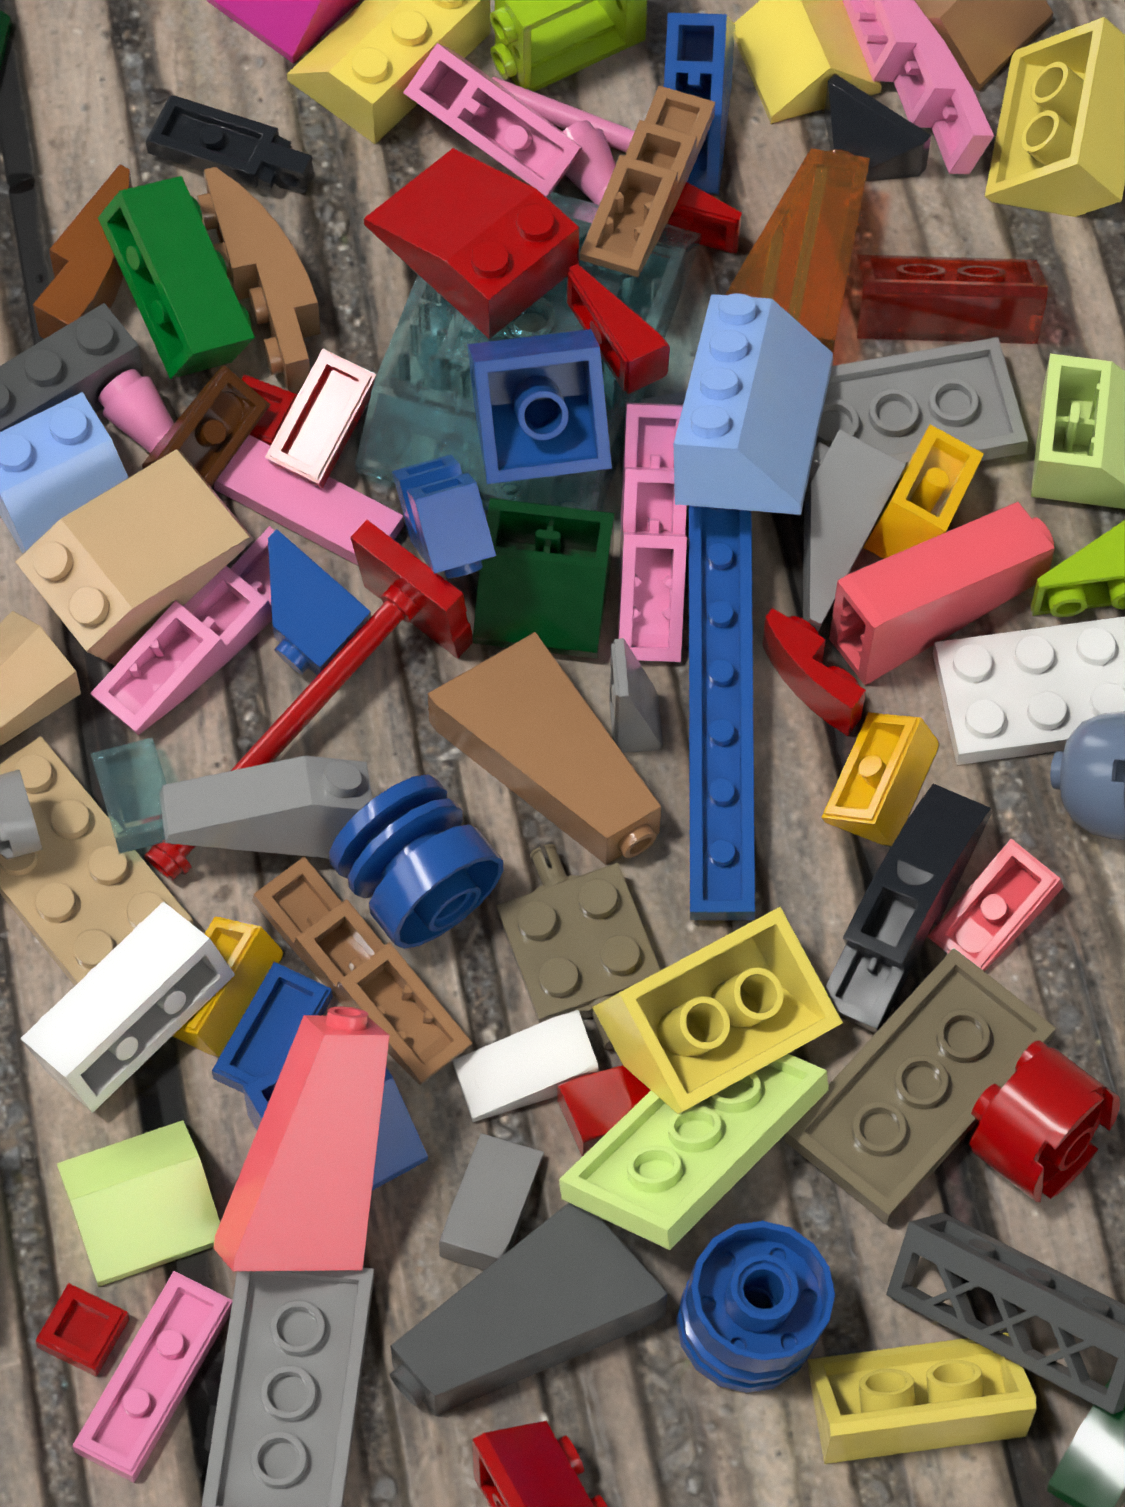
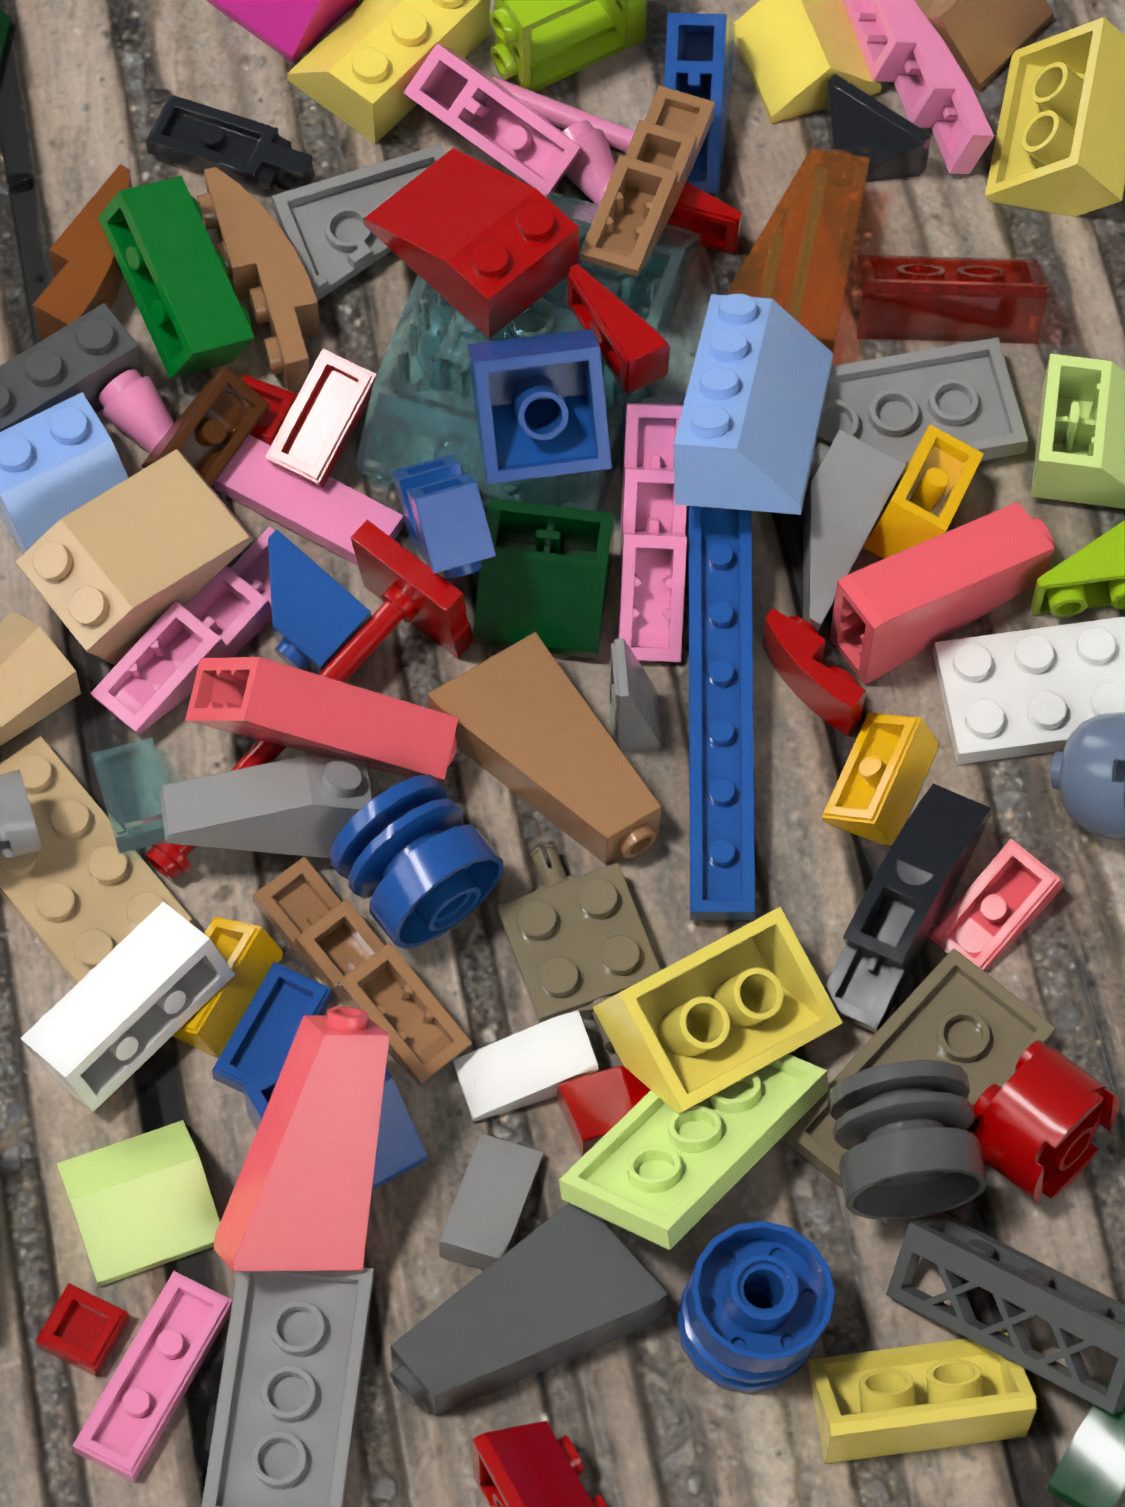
none -> coral slope [185,657,459,780]
none -> light grey wing [272,144,445,301]
none -> dark grey wheel [828,1060,987,1220]

